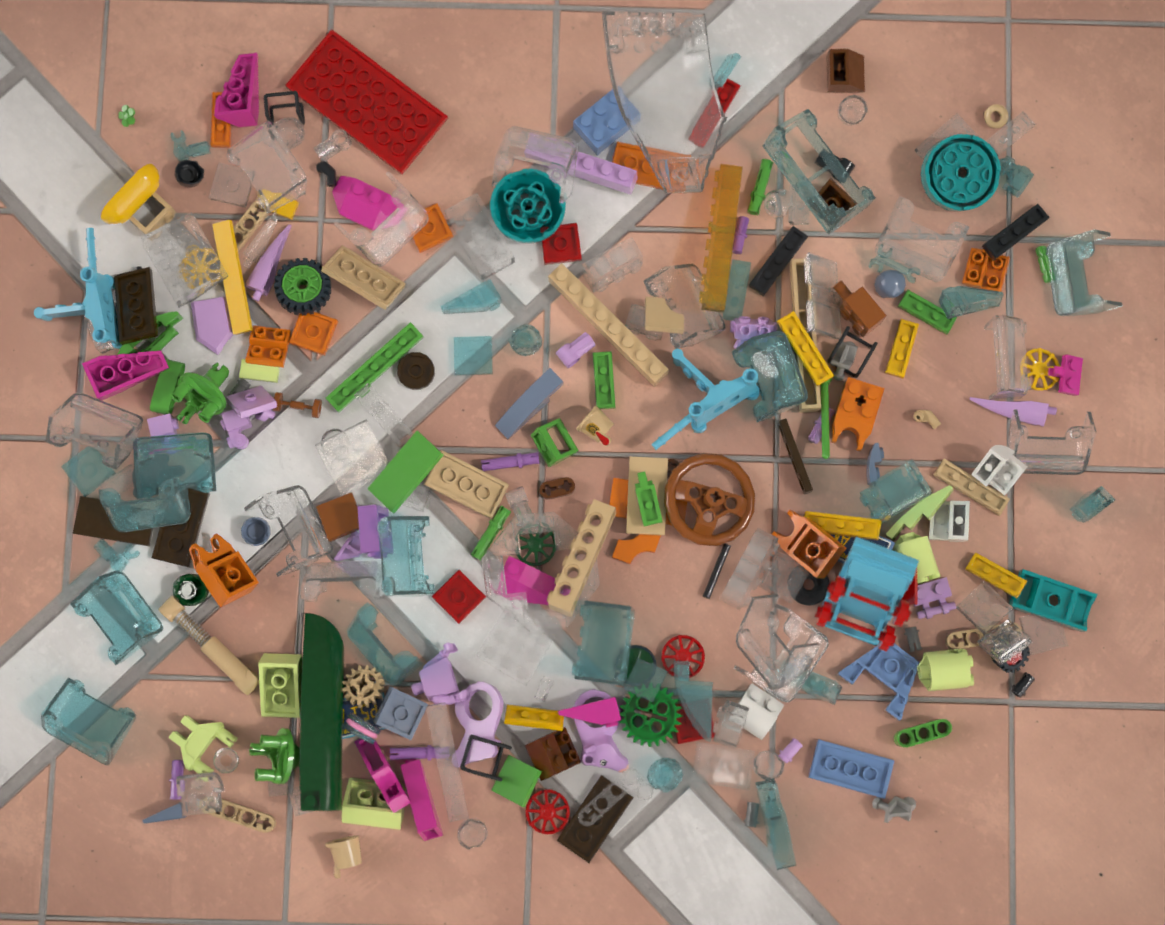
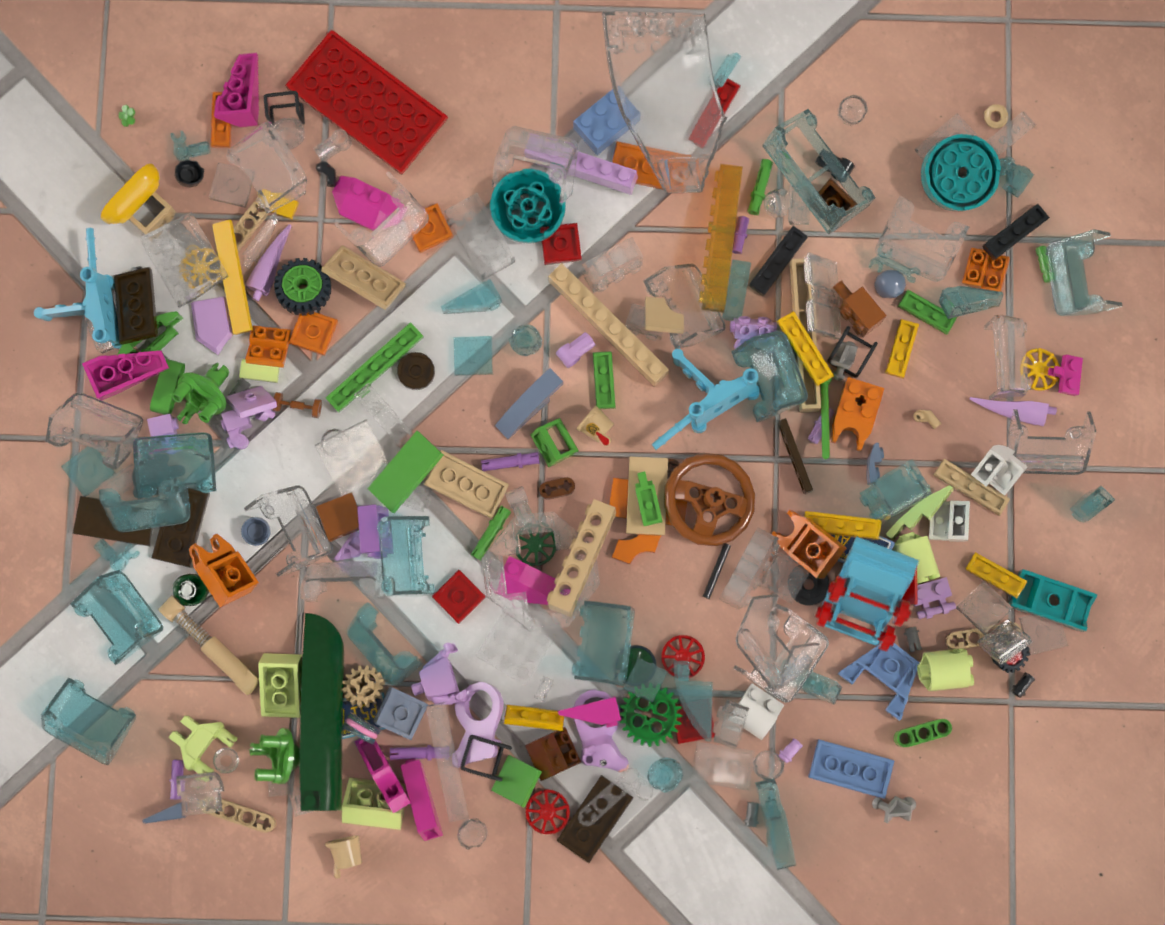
reddish brown slope [826,49,865,93] -> none

